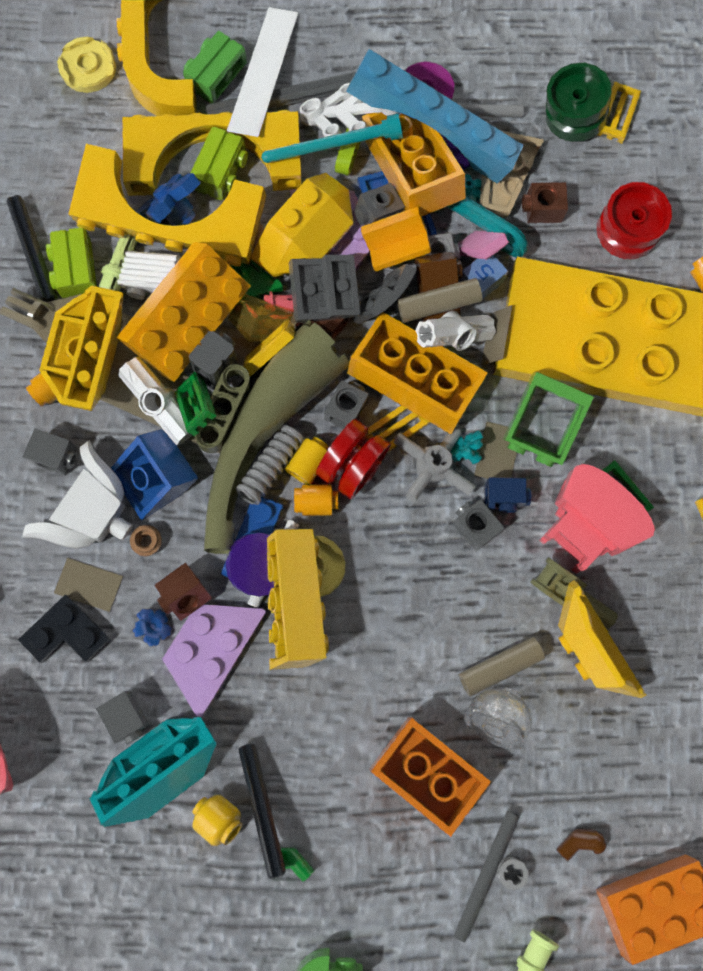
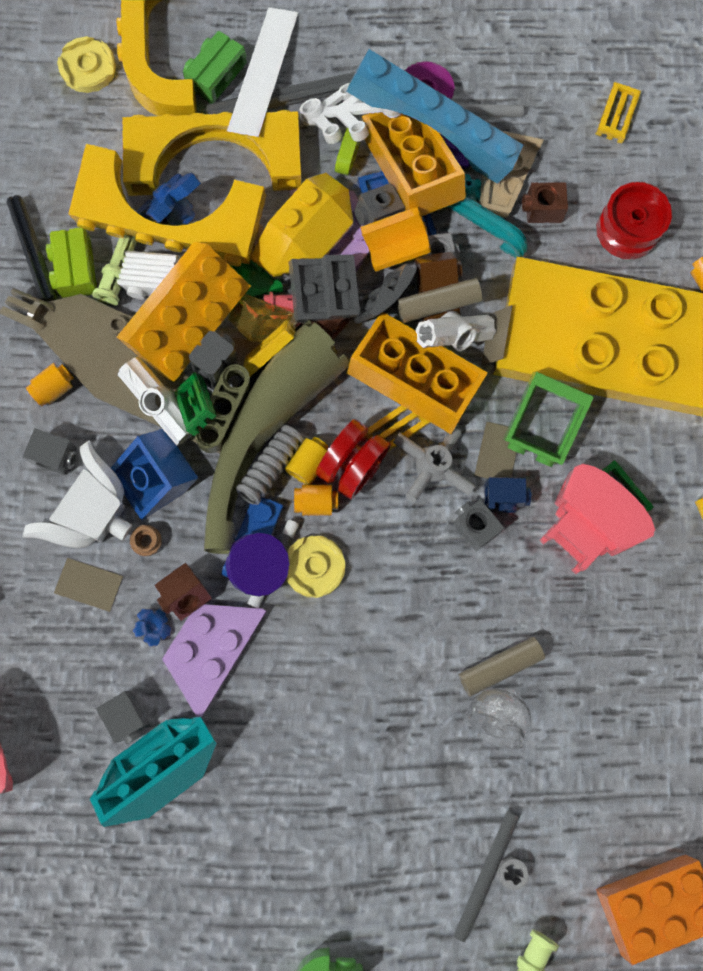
black plate [18,594,111,663] -> none
yellow wedge [39,286,123,411] -> none
lime brick [190,126,248,201] -> none
yellow head [192,794,242,846] -> none
black axle [238,744,286,879] -> none
teal piece [261,113,403,163] -> none
green arm [264,847,315,882] -> none
yellow wedge [267,529,329,670] -> none
dark grey brick [324,380,369,429] -> none
orange brick [369,717,491,837] -> none
teal plant [450,431,484,464] -> none
bright pink tile [458,230,509,260] -> none
medium blue brick [458,255,508,304] -> none
olive connector [530,557,618,629] -> none
dark green wheel [546,62,612,142] -> none
reddish brown arm [556,828,607,862] -> none
yellow wedge [558,580,647,698] -> none

